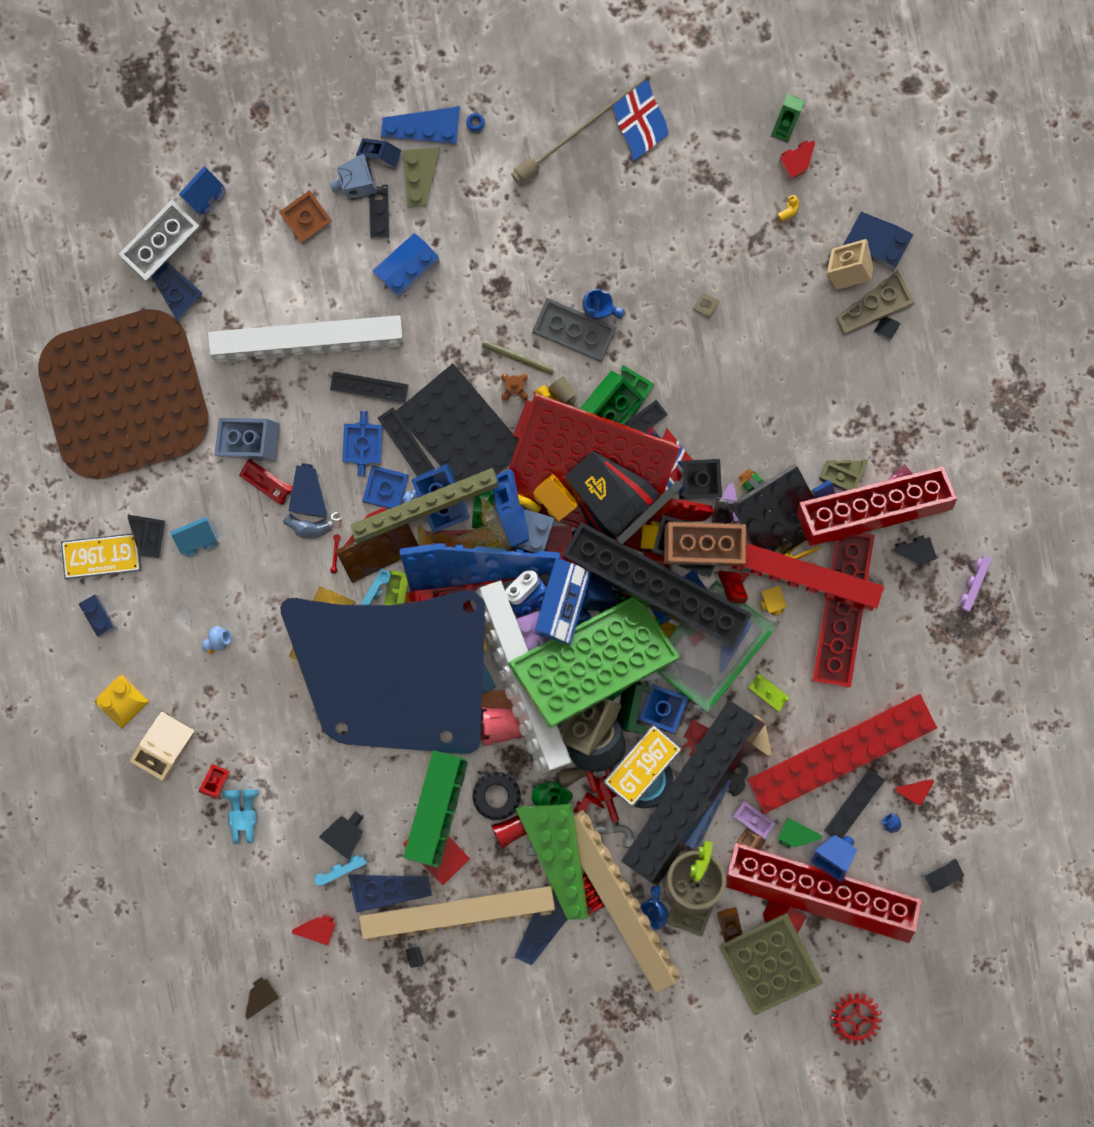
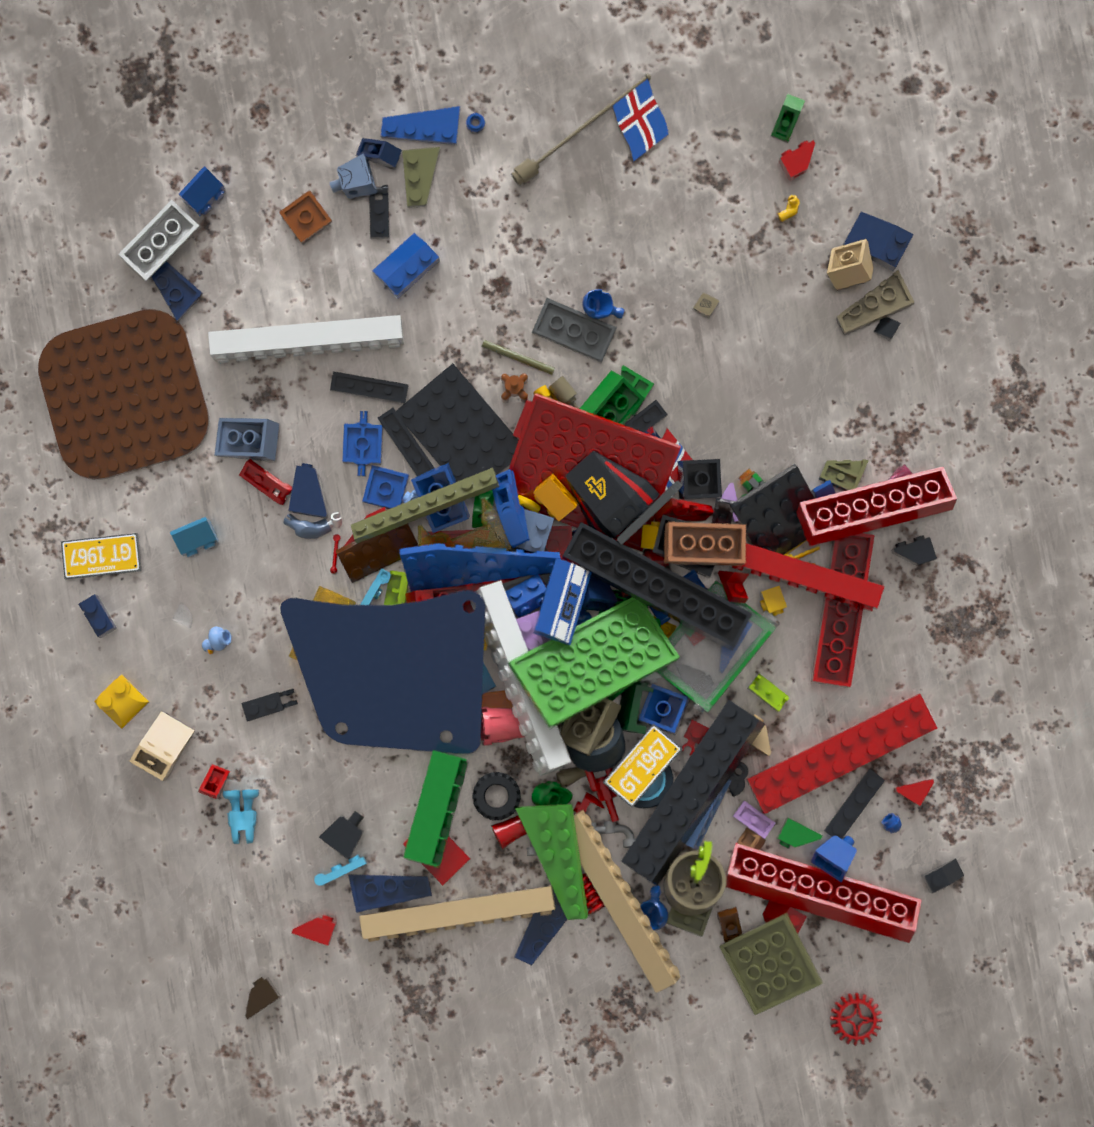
black wing [127,515,165,559] -> none
black slope [405,946,424,968] -> none
white plate [505,570,539,604] -> none
lavender plate [959,555,992,612] -> none
none -> black hinge [241,689,298,722]

